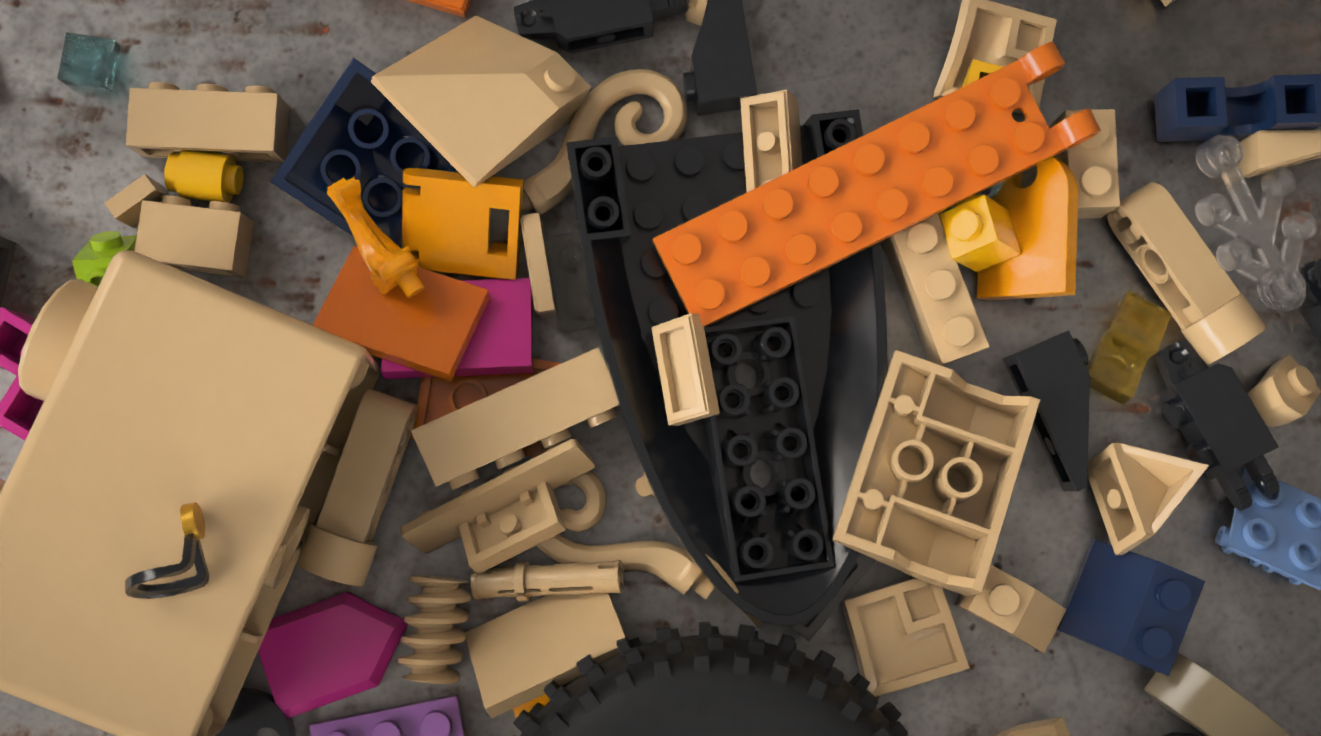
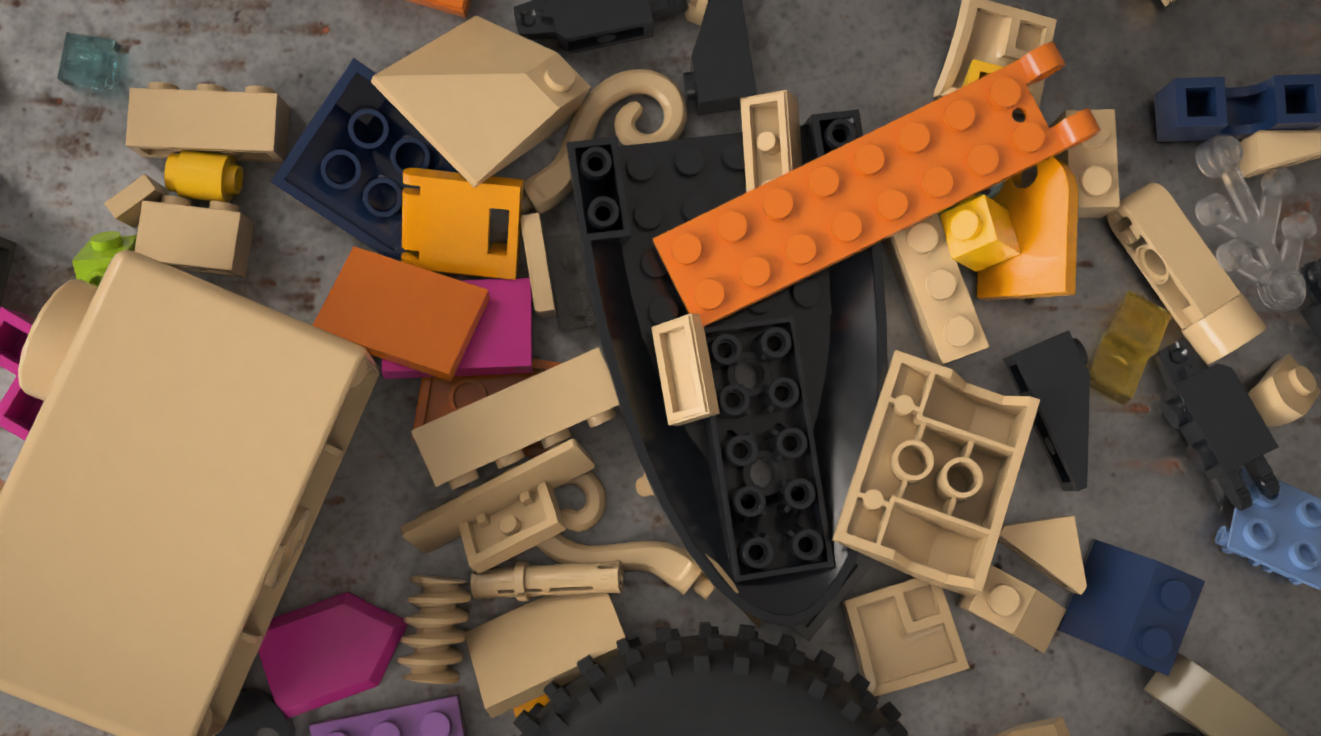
black piece [125,502,209,599] -> none
tan beam [296,389,418,586] -> none
light orange animal [327,176,425,298] -> none
tan slope [1087,443,1209,555] -> none
none -> tan slope [998,515,1087,595]

